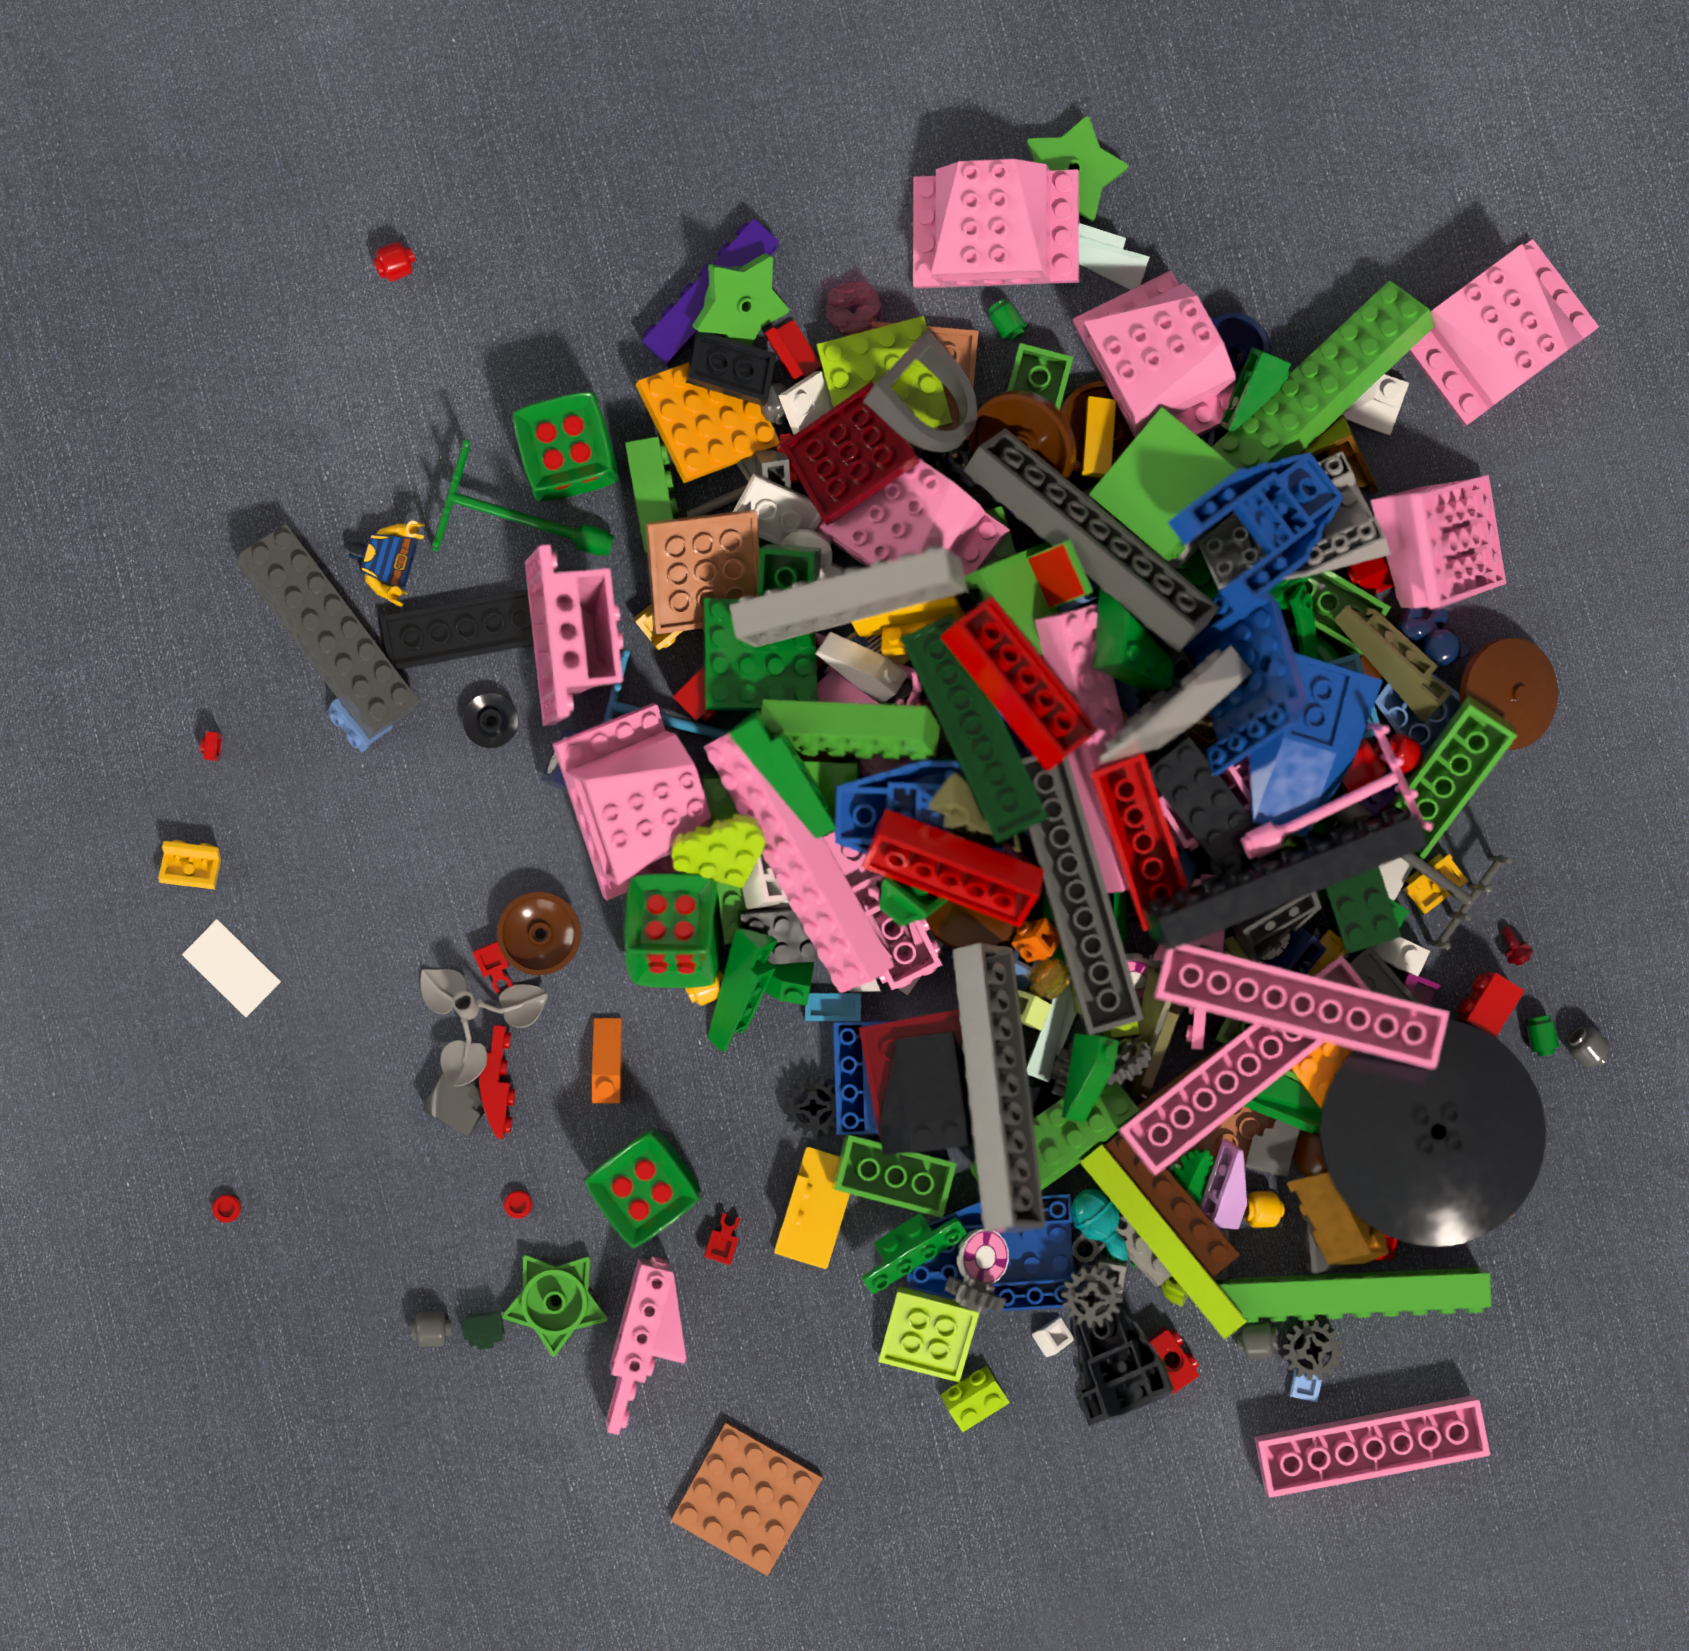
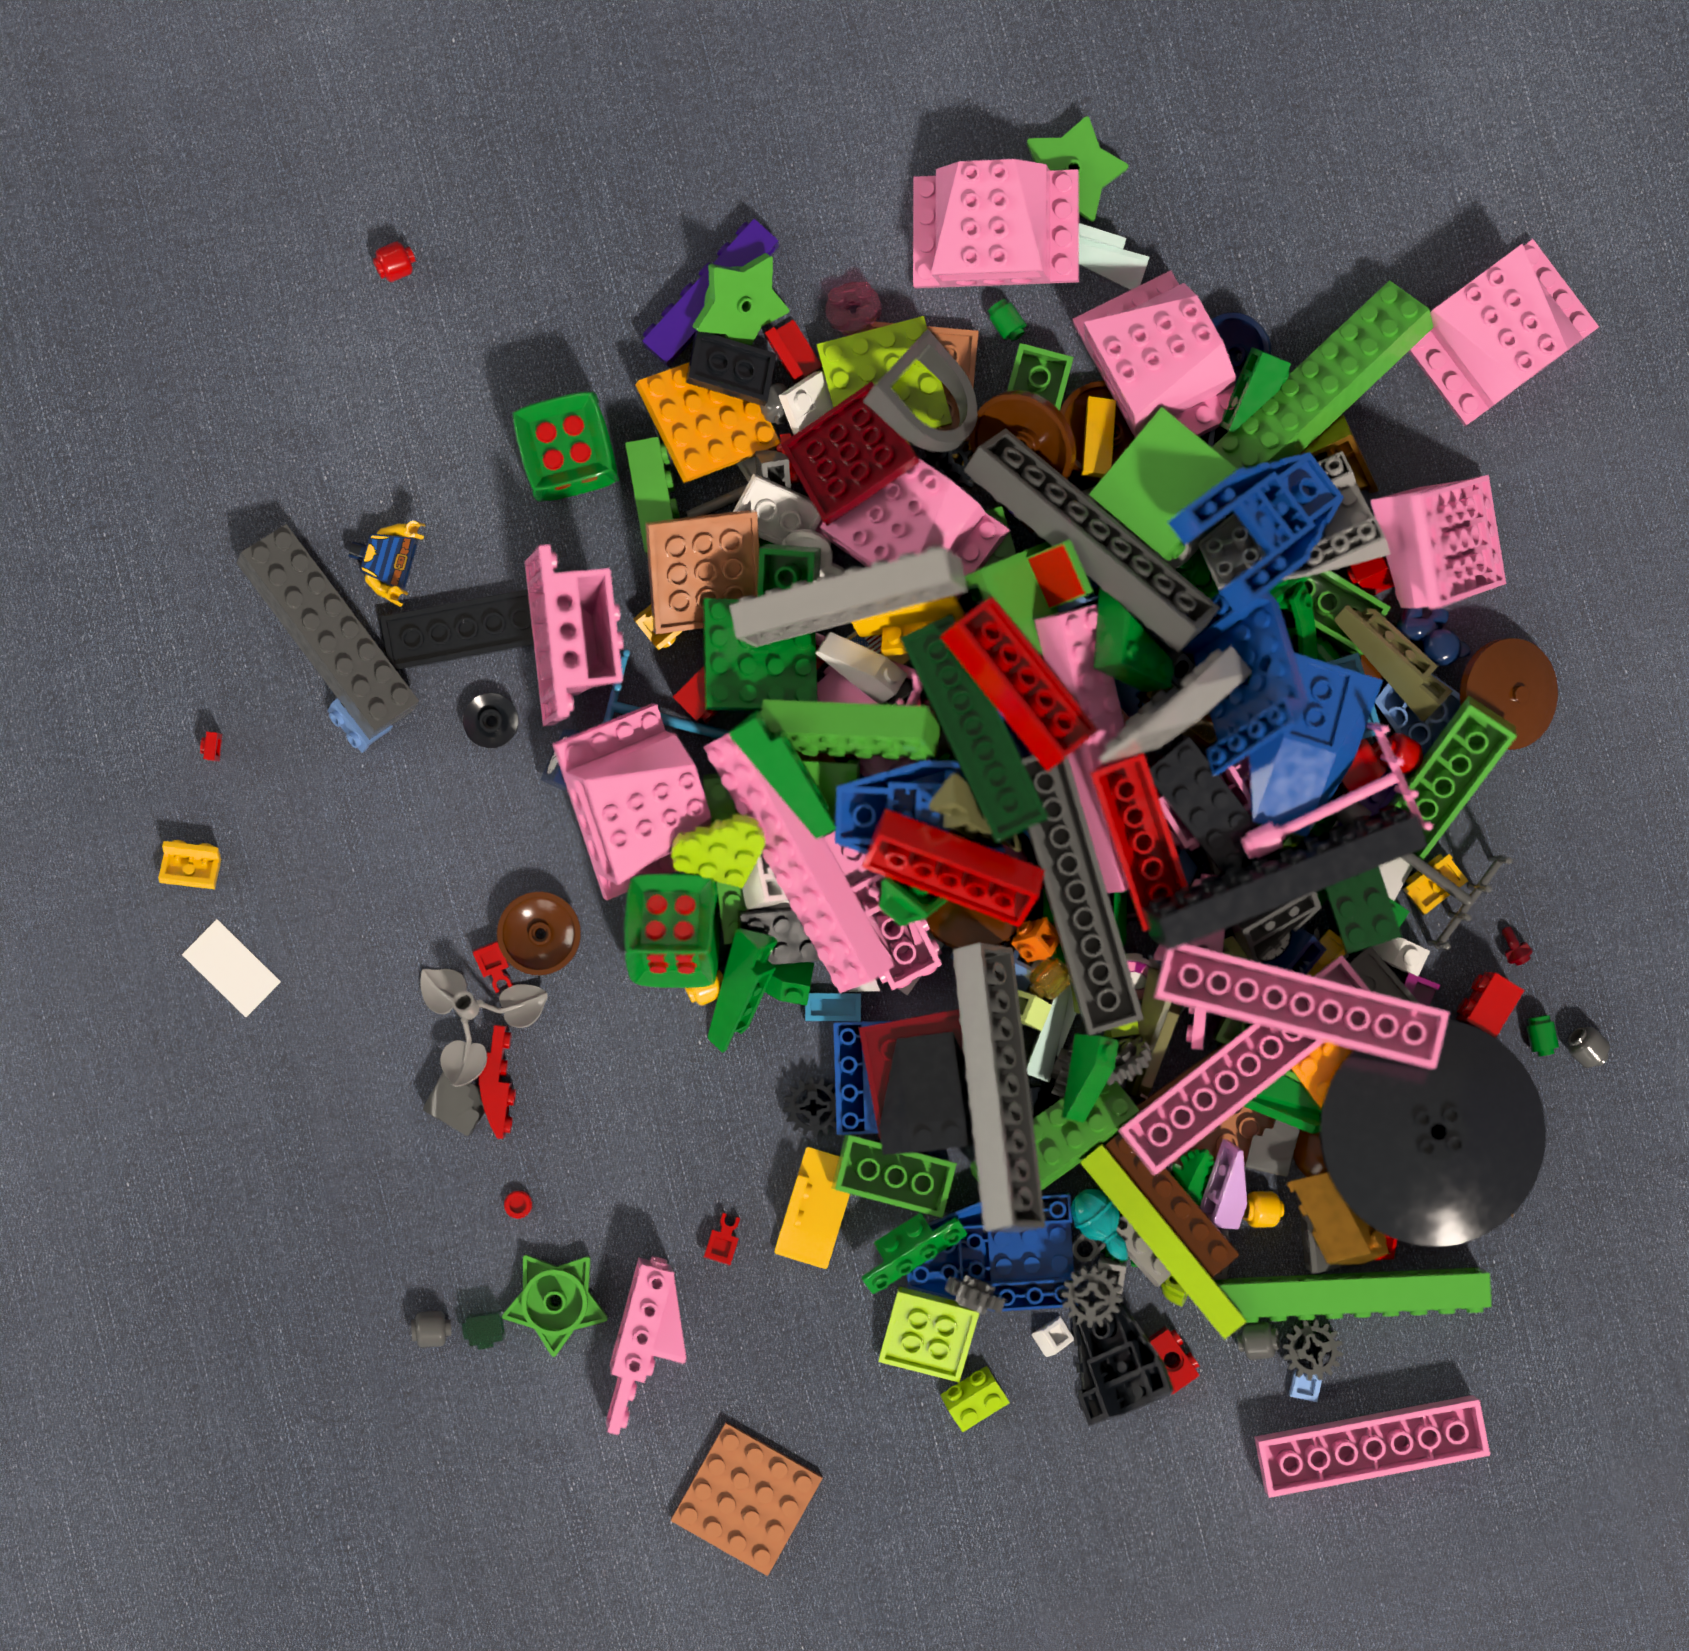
red tile [212,1194,242,1223] -> none
green piece [432,440,615,557] -> none
green piece [583,1126,705,1249] -> none
orange slope [592,1018,622,1103] -> none
tile [957,1229,1009,1284] -> none
white plate [1340,374,1409,436] -> none

